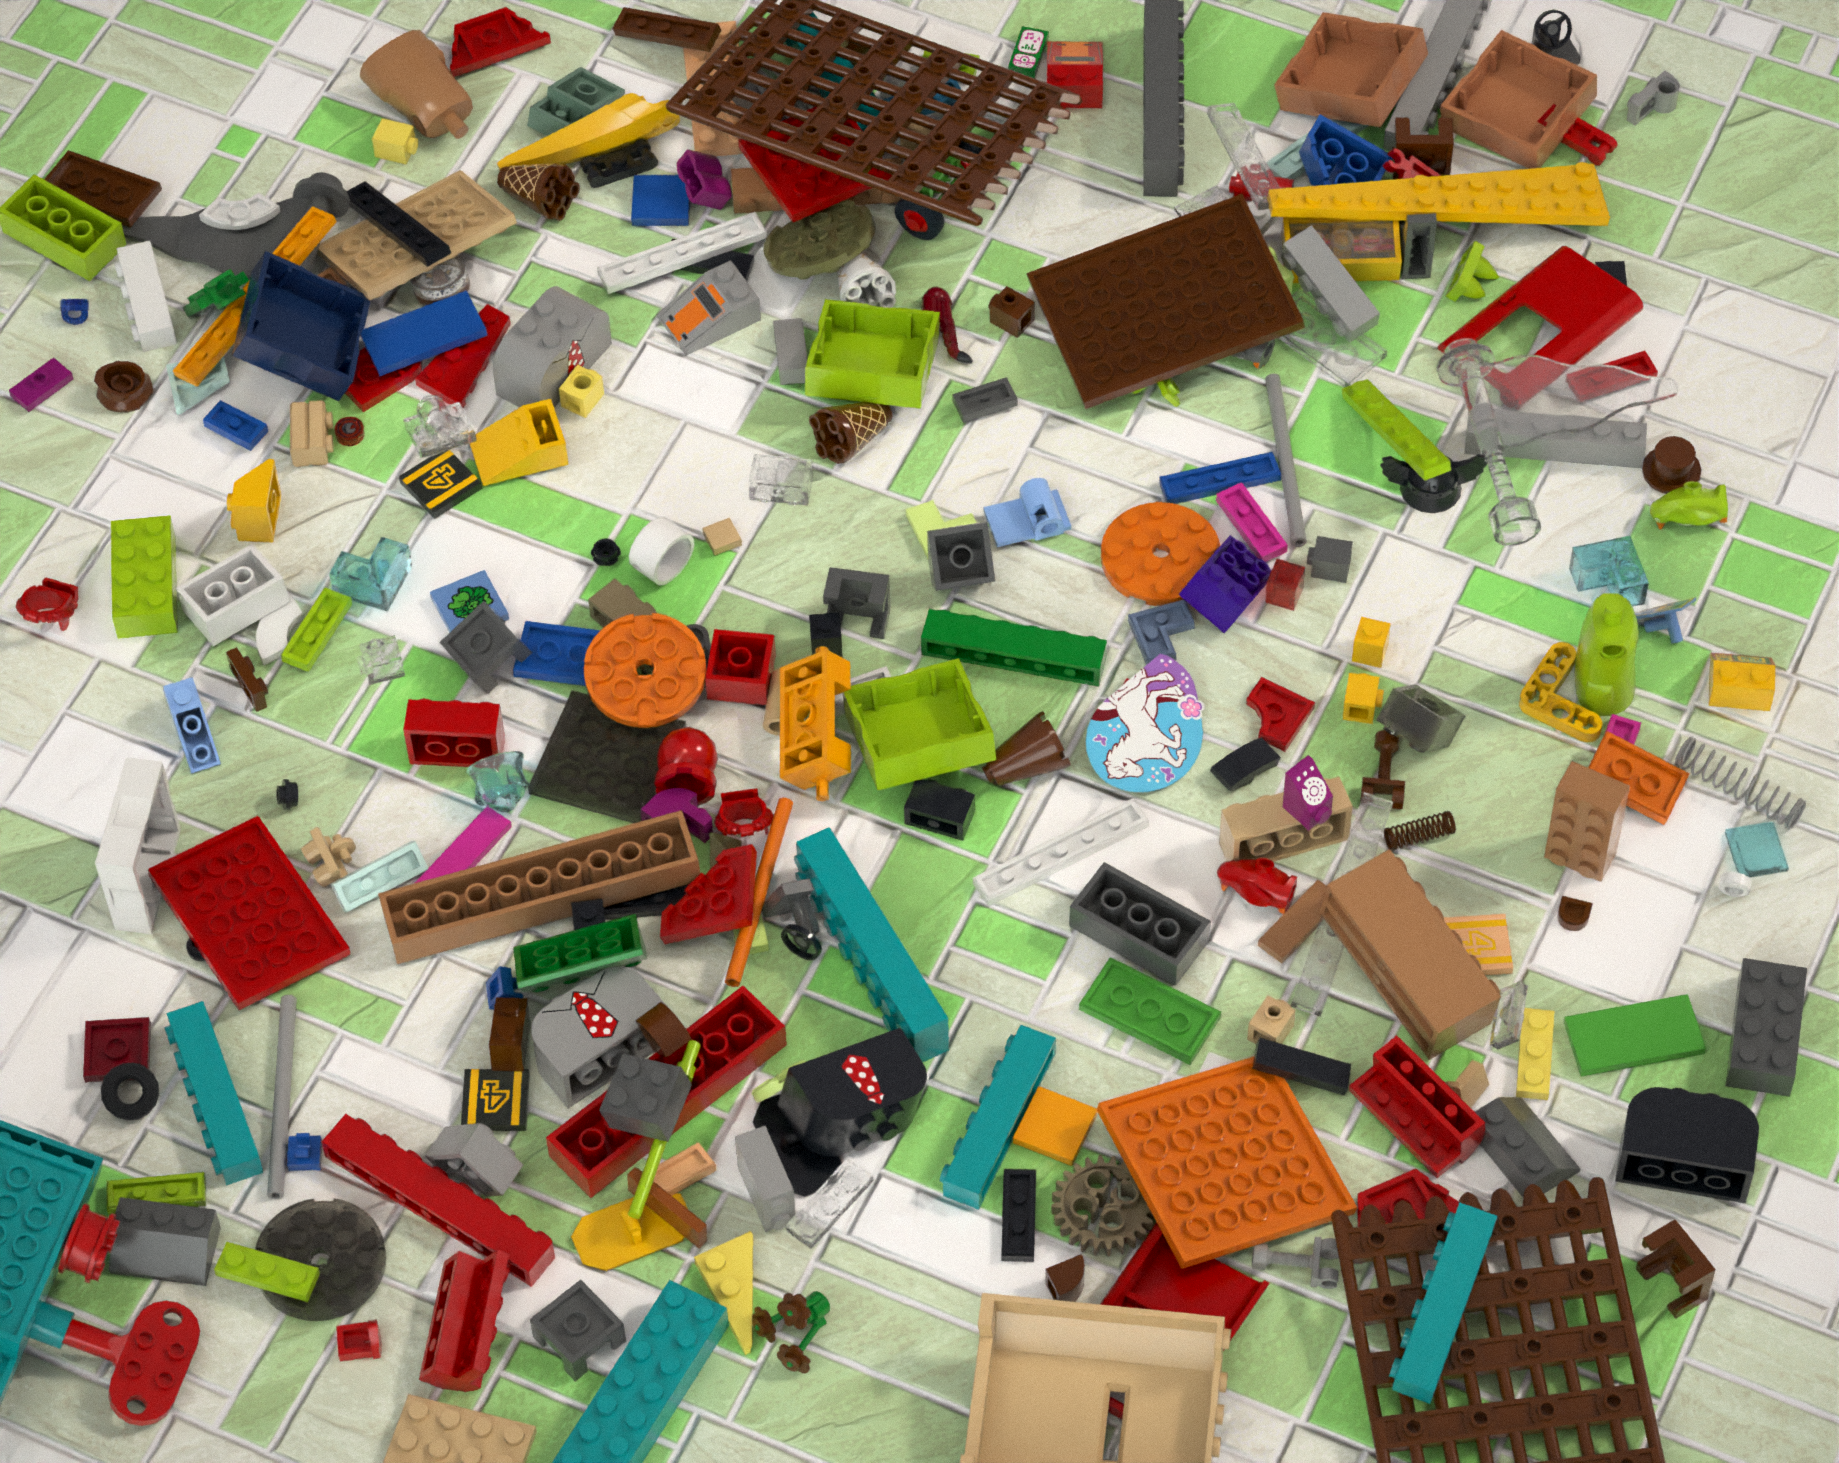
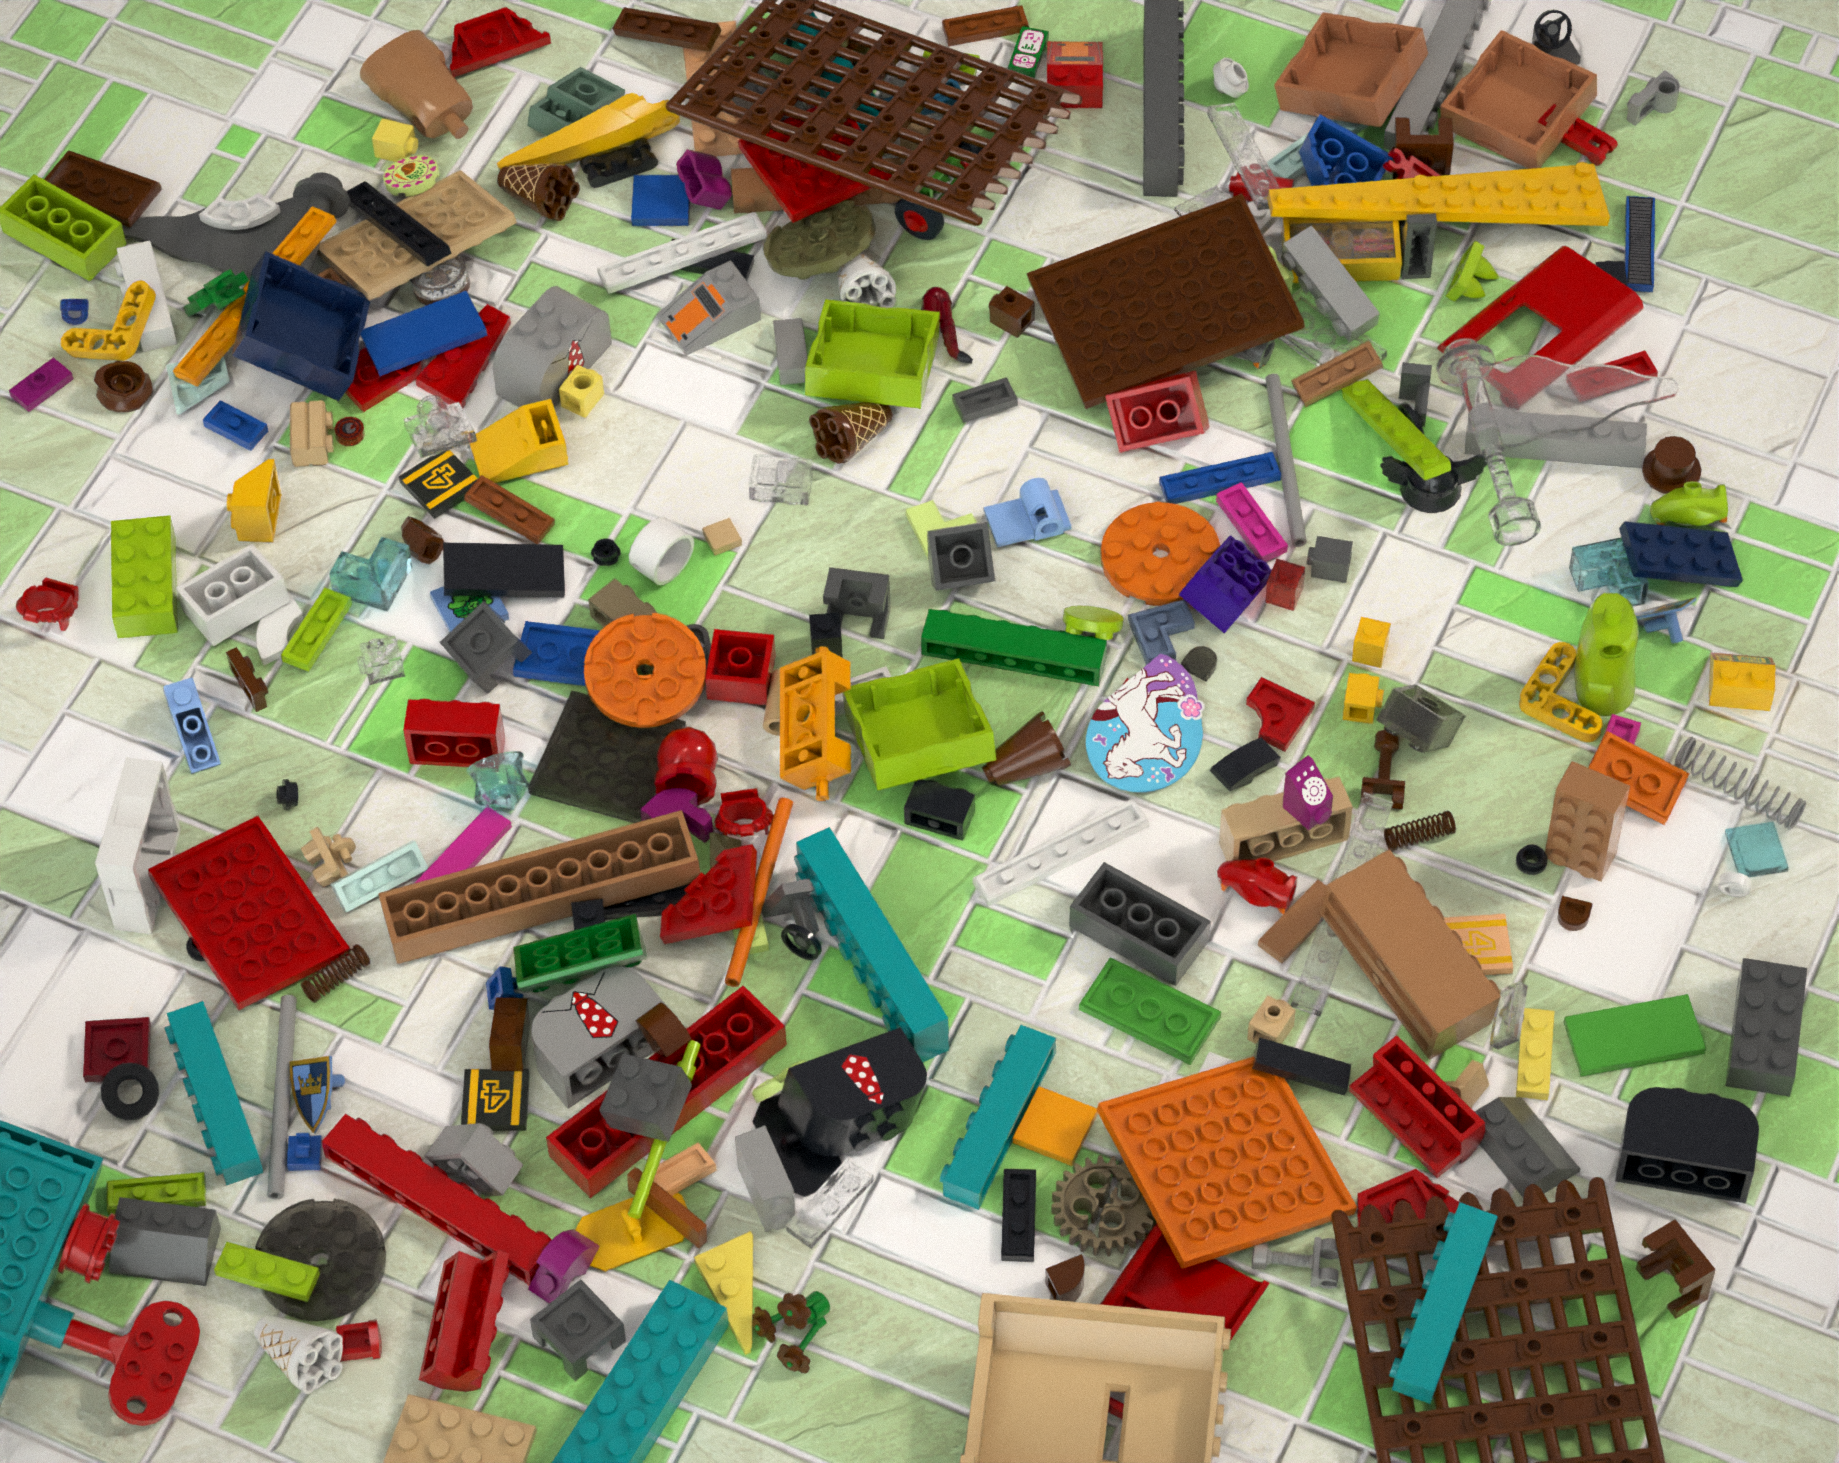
none -> yellow beam [60,280,156,361]
none -> white cone [254,1315,343,1394]
none -> shield [289,1056,345,1133]
none -> reddish brown piece [301,944,371,1003]
none -> yellowish green tile [383,155,440,196]
none -> reddish brown rock [401,516,444,565]
none -> black tile [443,542,565,598]
none -> dark orange tile [464,475,555,544]
none -> magenta brick [528,1229,600,1304]
none -> dark orange tile [942,5,1029,47]
none -> lime tile [1062,605,1124,640]
none -> red slope [1105,370,1210,452]
none -> clear smoke tile [1181,646,1217,682]
none -> white plate [1213,57,1249,98]
none -> medium nougat tile [1291,340,1383,407]
none -> dark grey piece [1398,362,1432,434]
none -> black plate [1516,844,1548,875]
none -> dark blue plate [1619,521,1743,587]
none -> tile [1624,196,1655,292]

